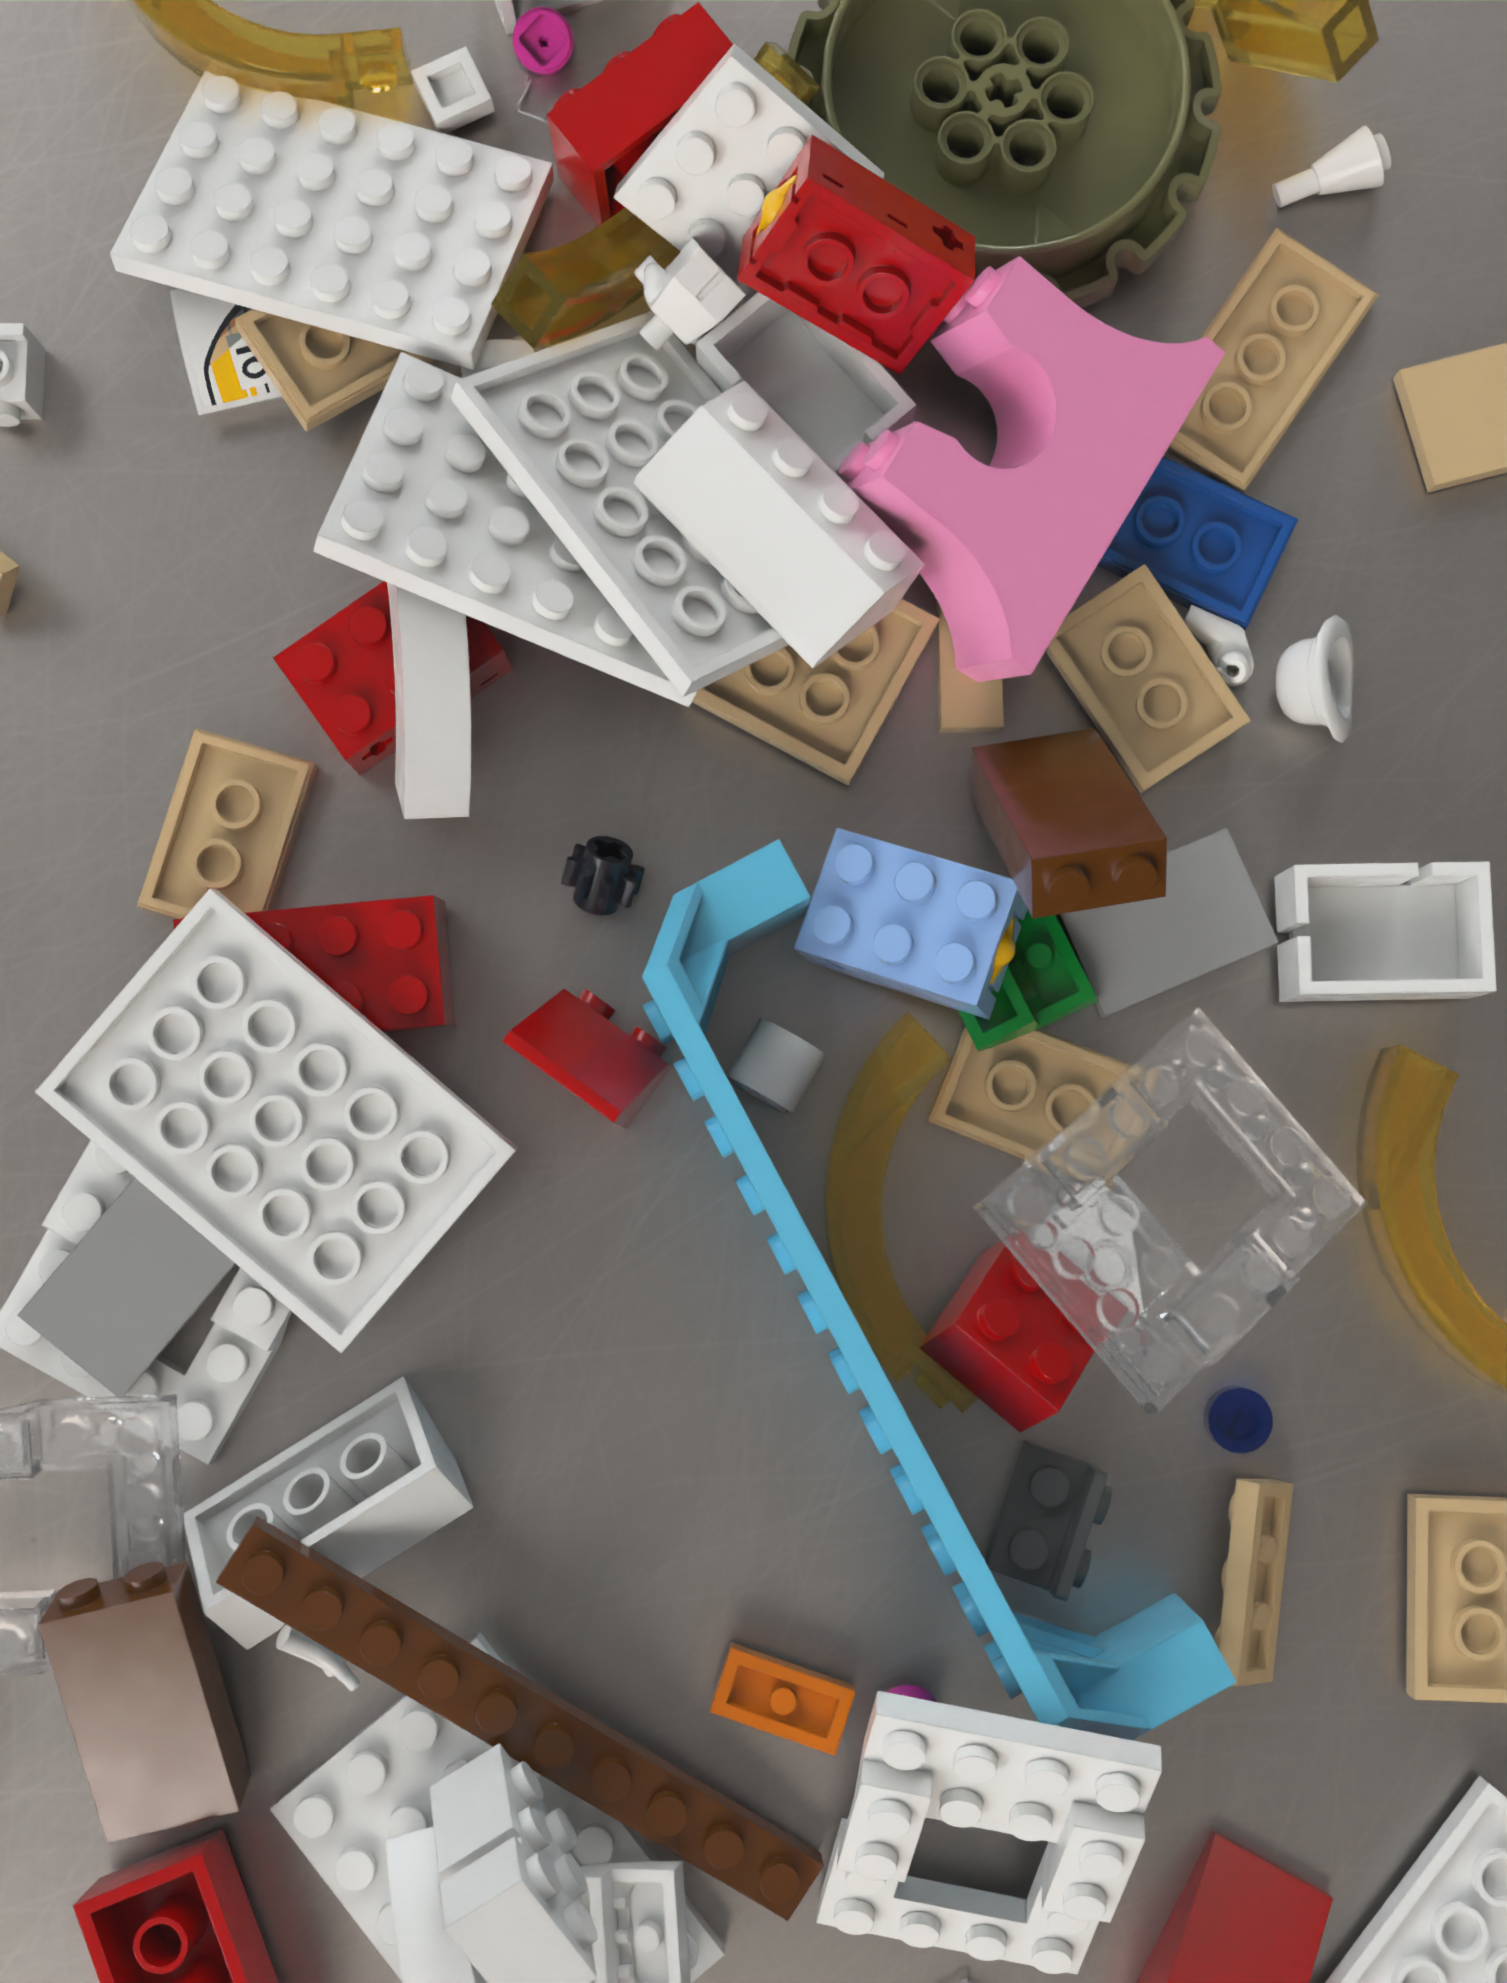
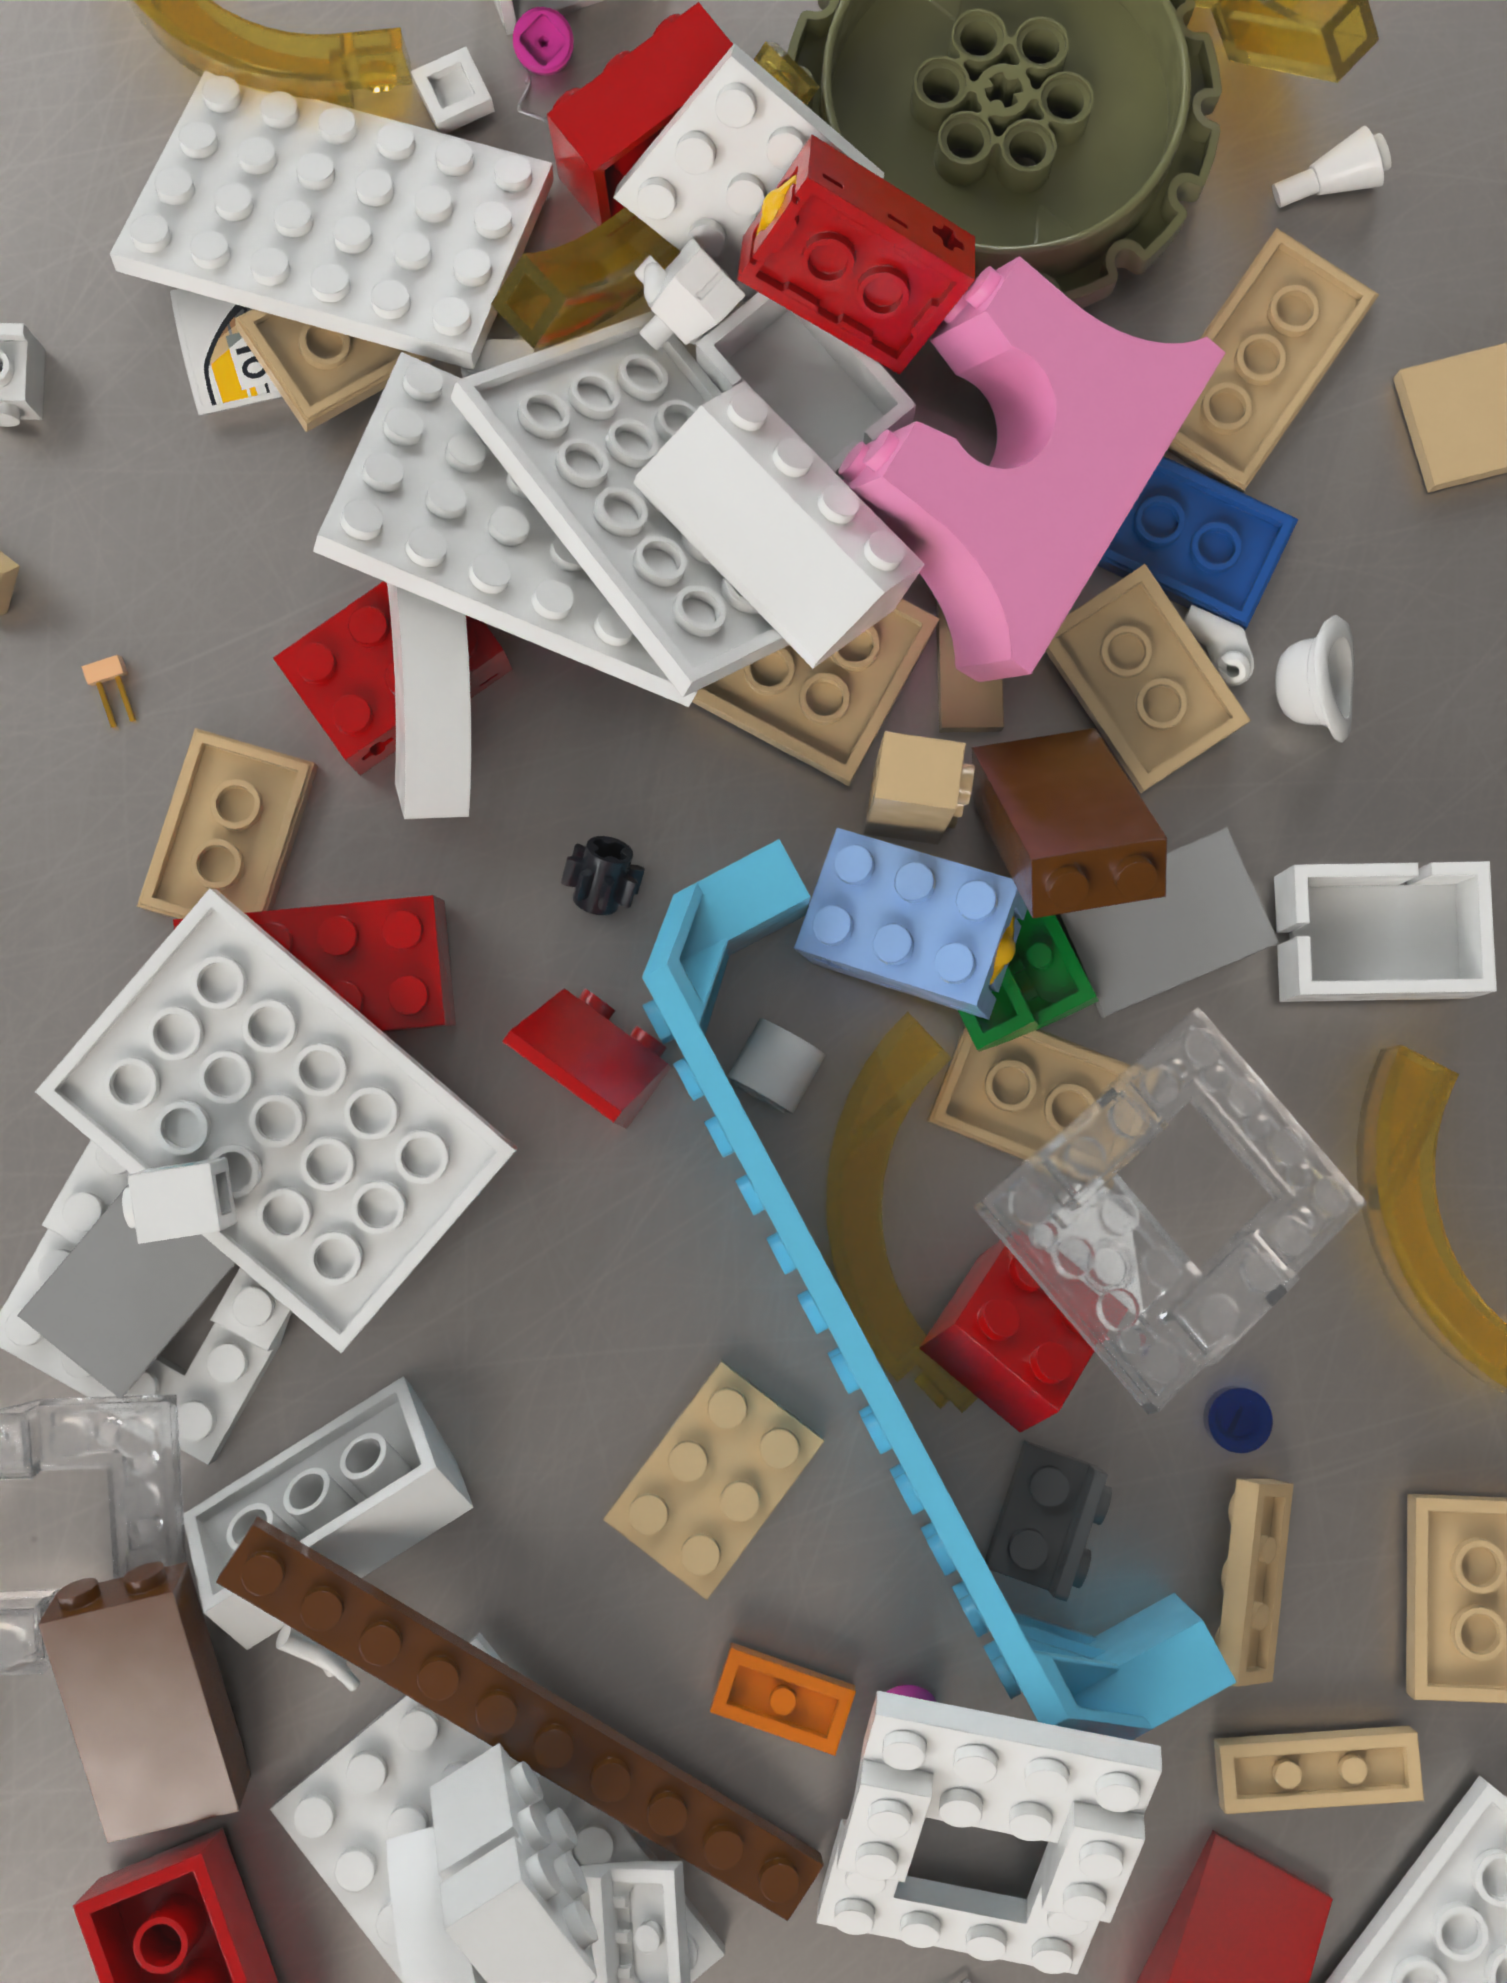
none -> light nougat piece [81,655,136,728]
none -> white brick [122,1157,237,1244]
none -> tan plate [603,1360,825,1600]
none -> tan brick [864,731,975,845]
none -> tan plate [1214,1725,1424,1814]

